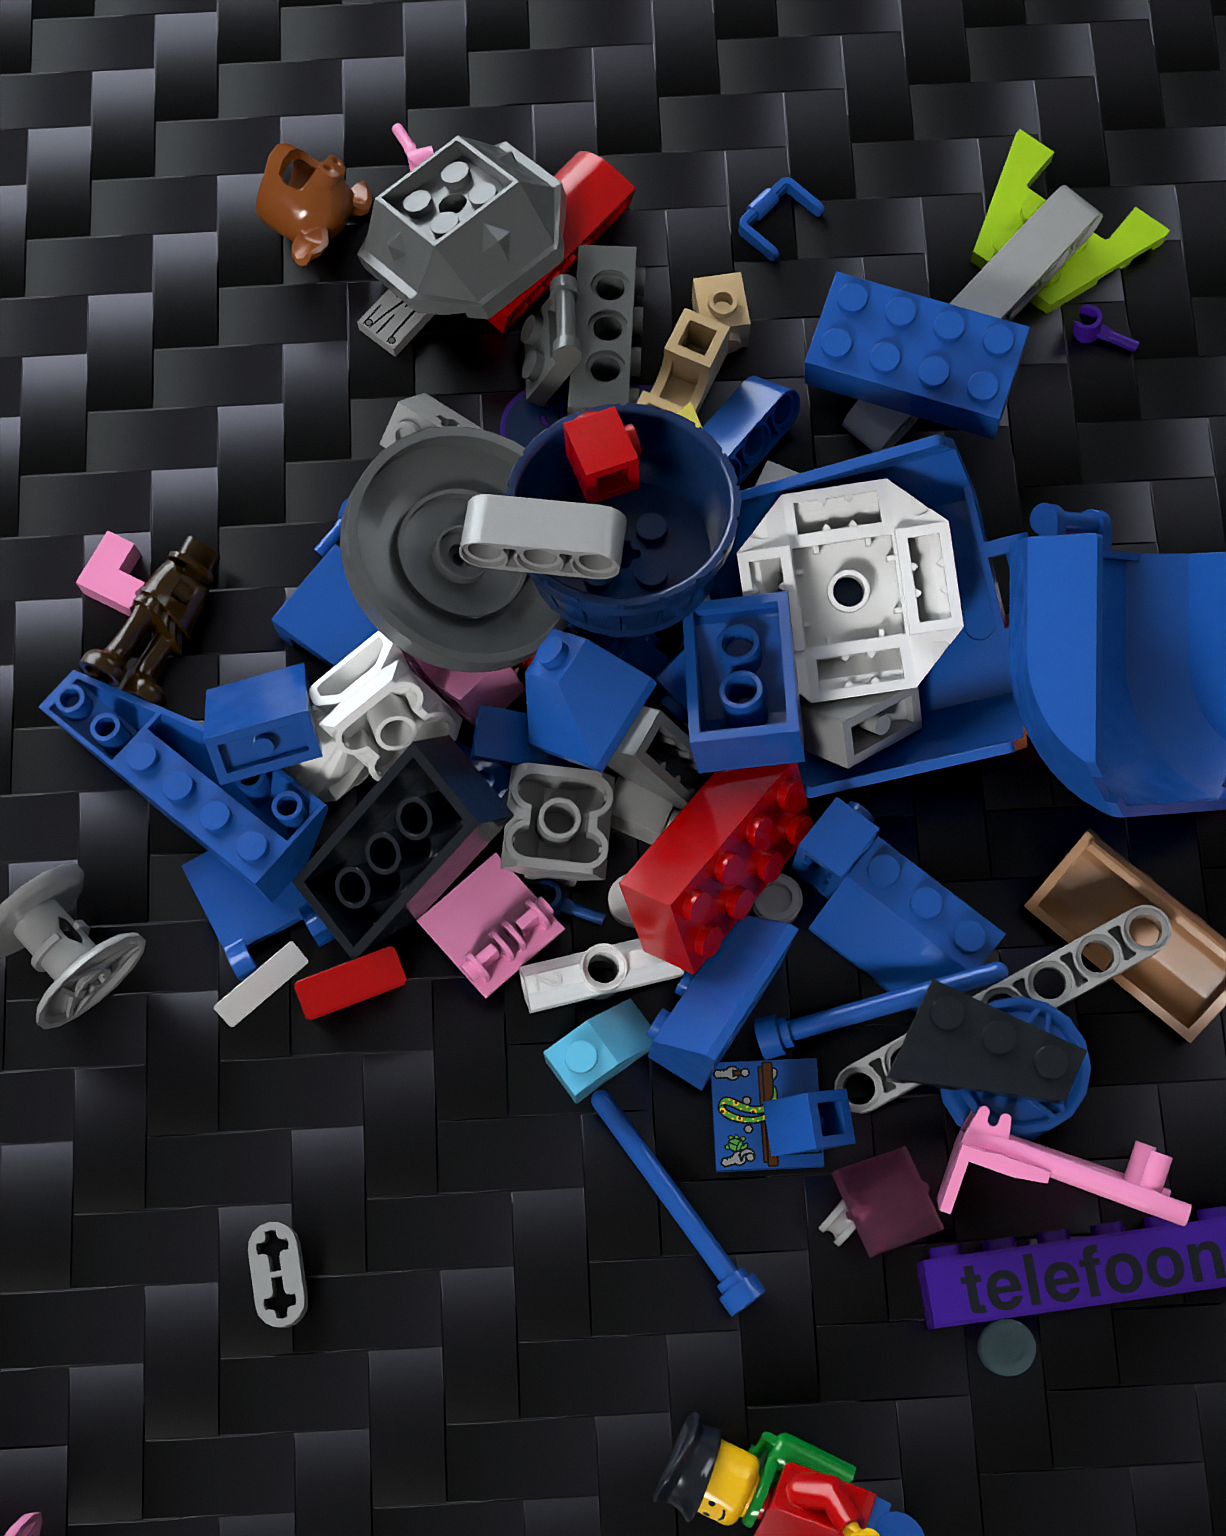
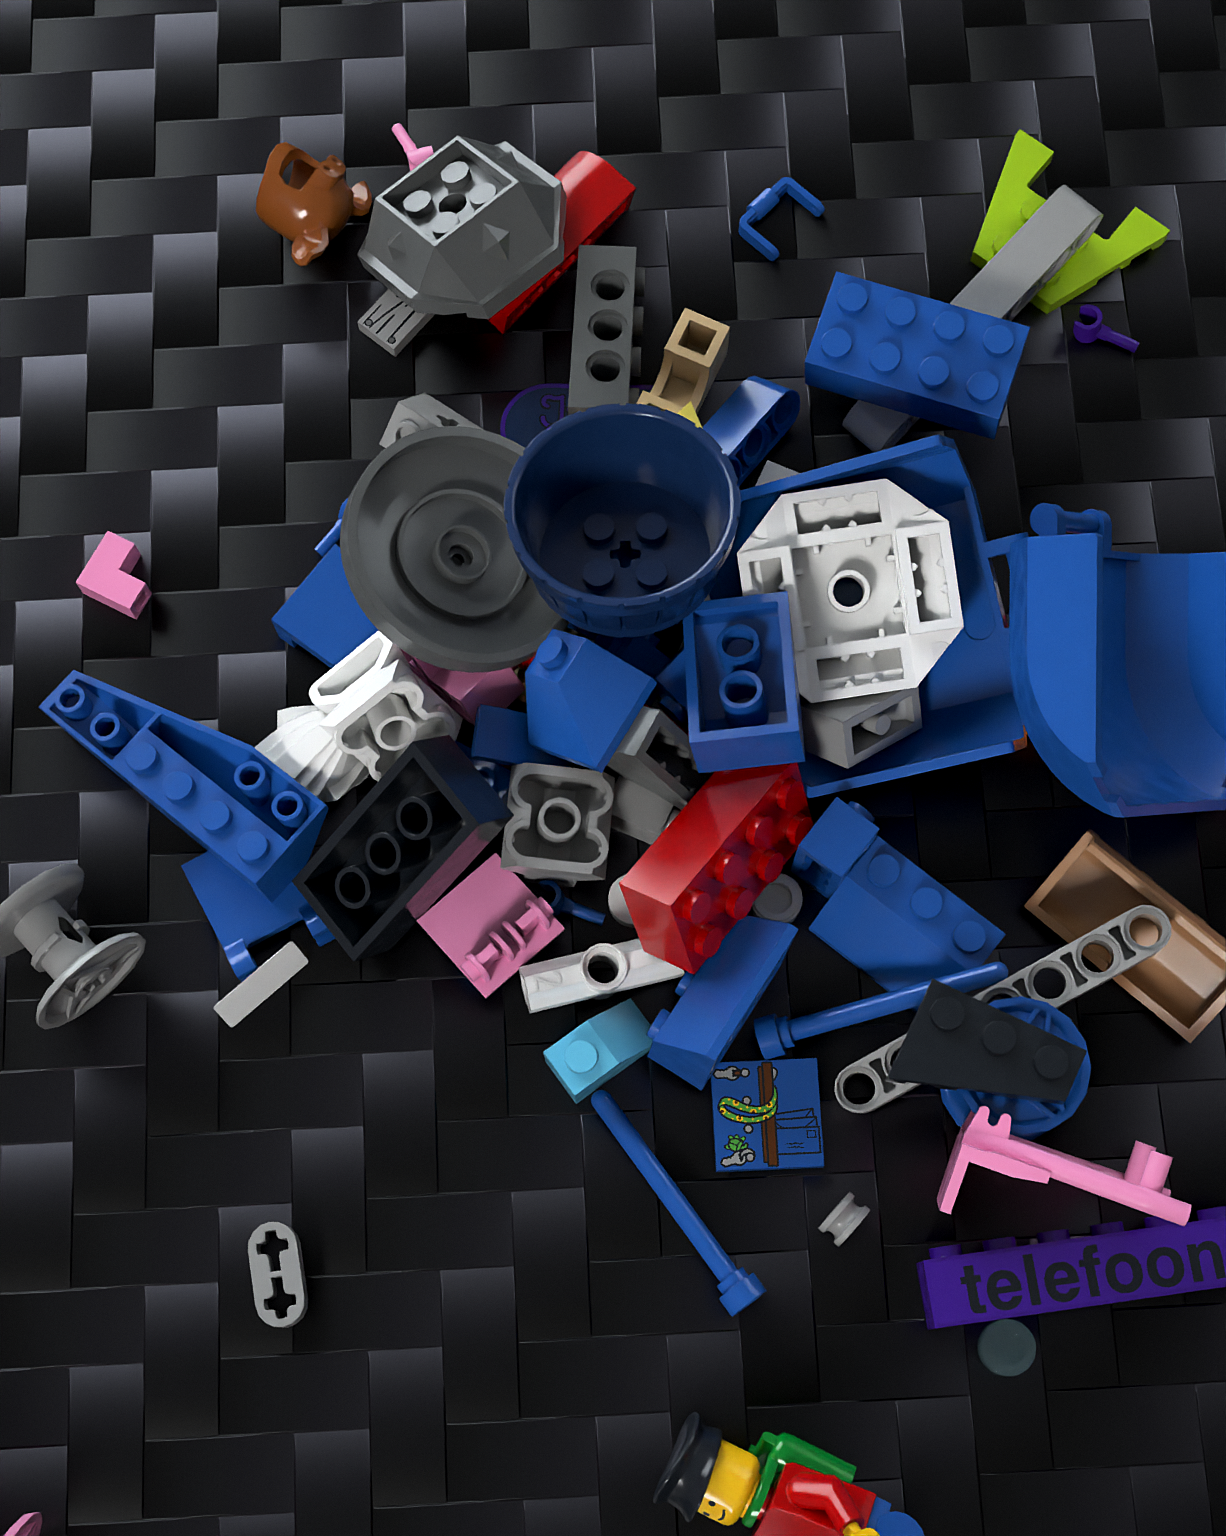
dark brown piece [78,536,221,708] -> none
blue panel [203,662,323,786] -> none
red slope [294,946,408,1021] -> none
light grey beam [459,494,627,579] -> none
dark grey plate [521,274,582,407] -> none
red brick [563,406,642,504] -> none
tan brick [692,272,751,354] -> none
blue brick [763,1089,856,1157] -> none
clear pink piece [831,1146,944,1258] -> none

